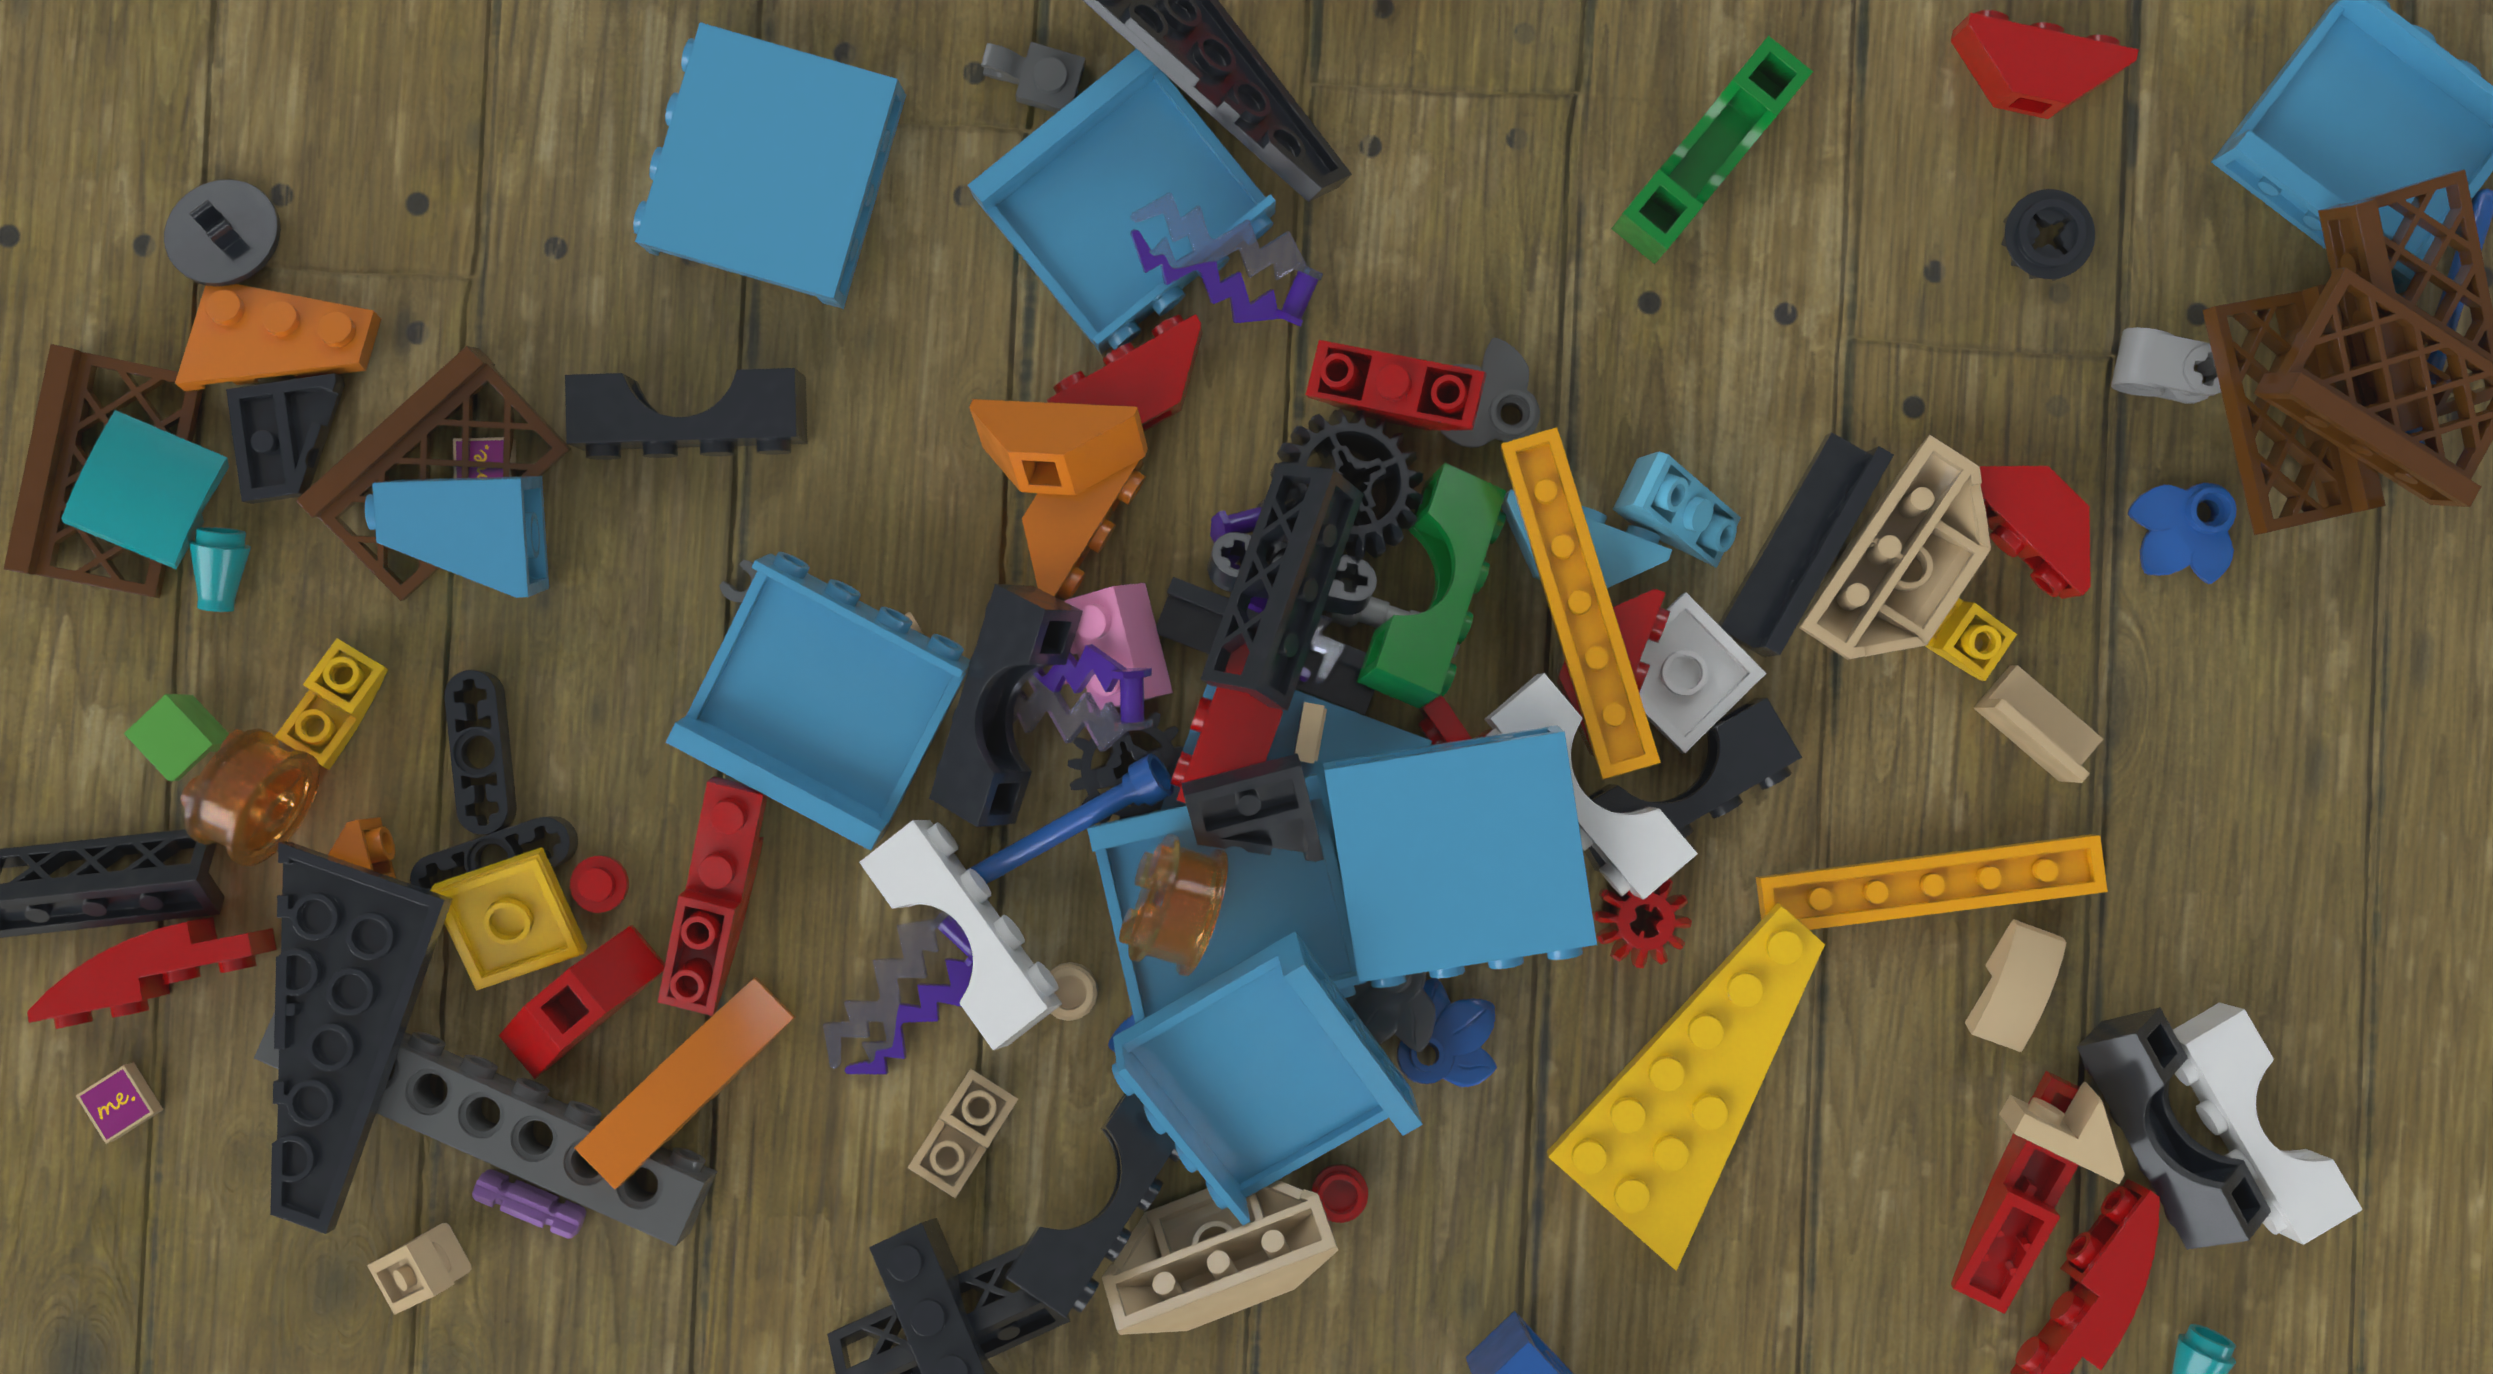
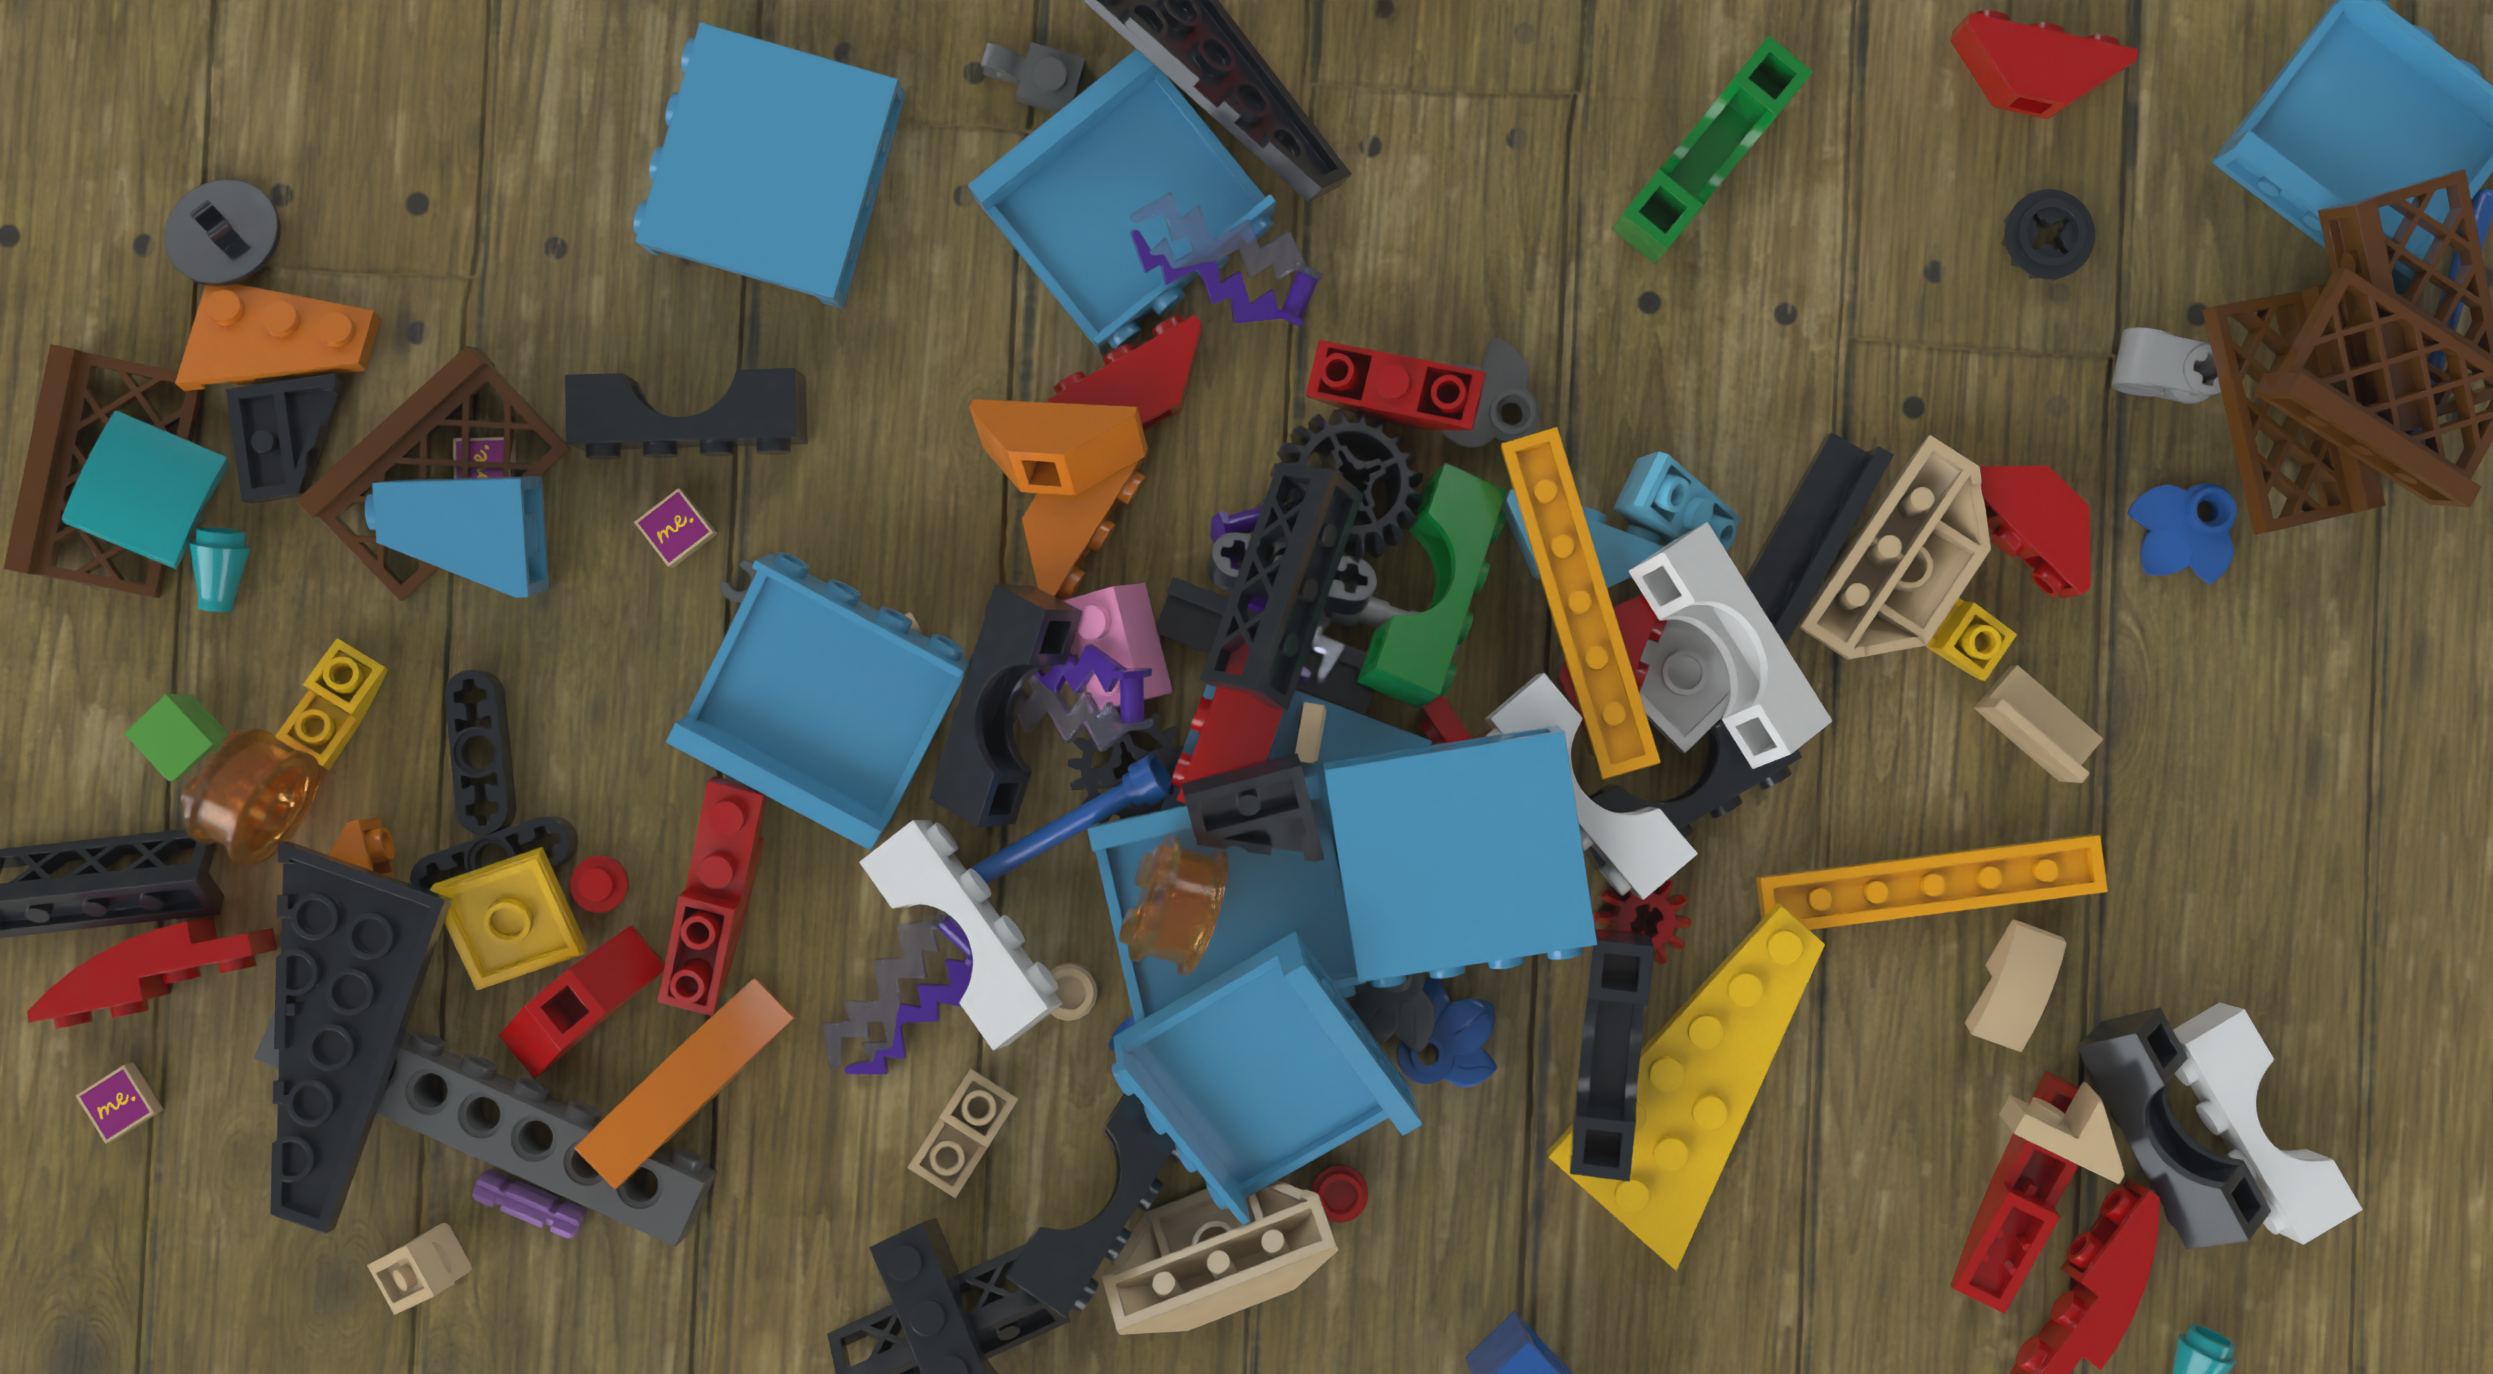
none -> magenta tile [634,488,718,568]
none -> black arch [1570,929,1654,1182]
none -> white arch [1629,522,1832,769]

